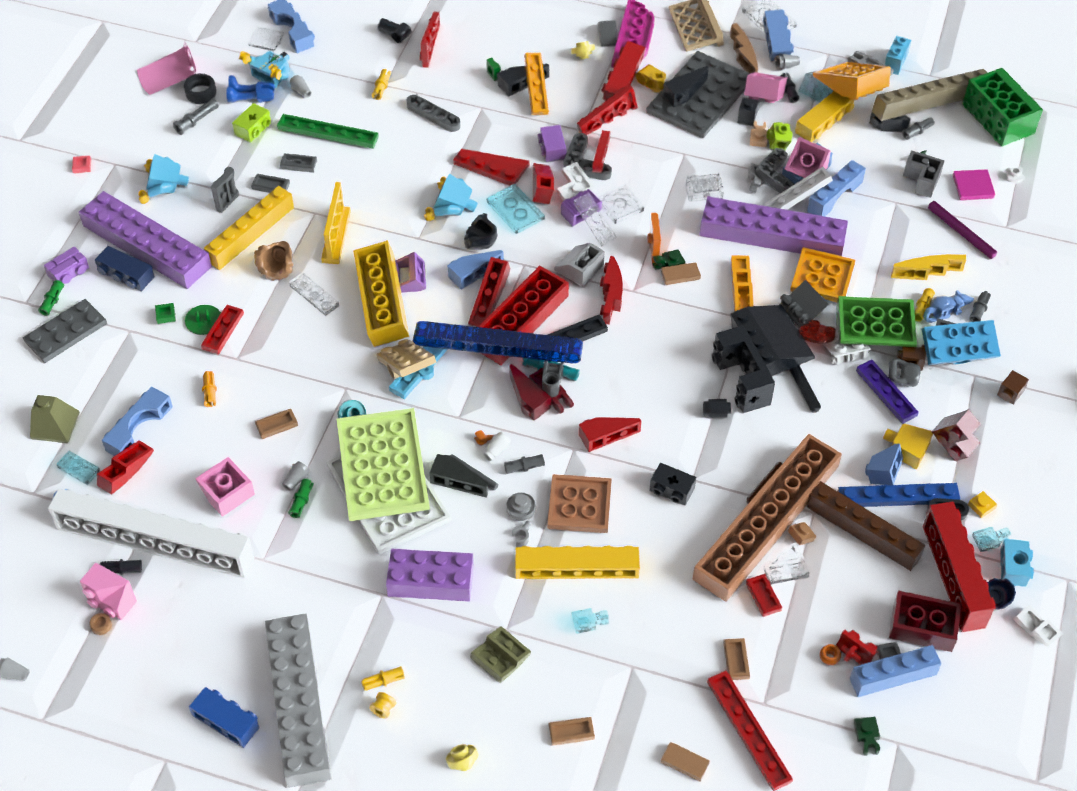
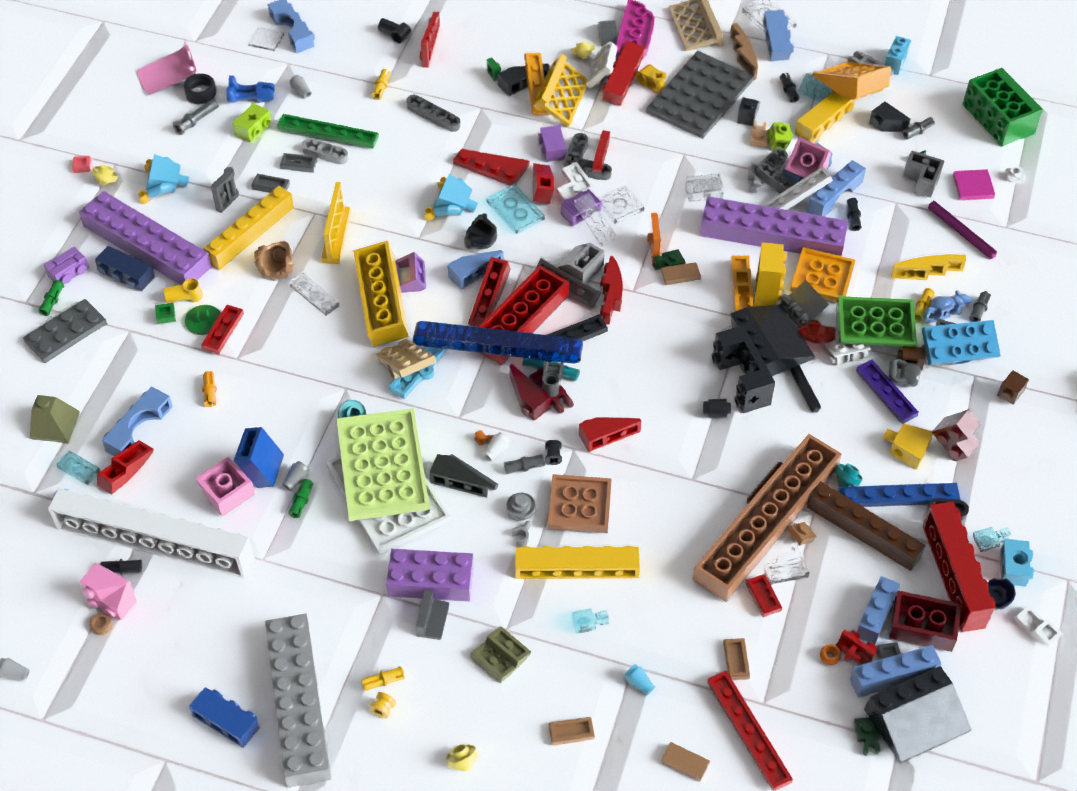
medium azure torso [239,51,290,88] -> none
medium nougat tile [255,408,298,440] -> none
red wing [576,84,638,135] -> none
black brick [649,462,697,506] -> none
black slope [663,66,709,107] -> none
bright pink slope [744,72,787,103] -> none
light grey cone [775,54,800,70] -> none
medium blue slope [865,444,903,485] -> none
dark tan brick [872,68,988,121] -> none
yellow plate [968,491,998,518] -> none
none -> light yellow plate [91,164,118,186]
none -> yellow piece [164,278,203,303]
none -> blue brick [233,427,284,488]
none -> light grey beam [302,138,349,165]
none -> dark grey panel [415,590,450,640]
none -> yellow fence [533,54,587,127]
none -> dark grey plate [536,258,602,309]
none -> black bush [545,440,563,466]
none -> white plate [586,42,617,89]
none -> medium azure cone [624,664,656,696]
none -> yellow piece [754,242,787,306]
none -> teal plate [834,463,863,487]
none -> black pin [846,198,862,231]
none -> medium blue brick [857,576,900,645]
none -> slope [863,666,972,764]

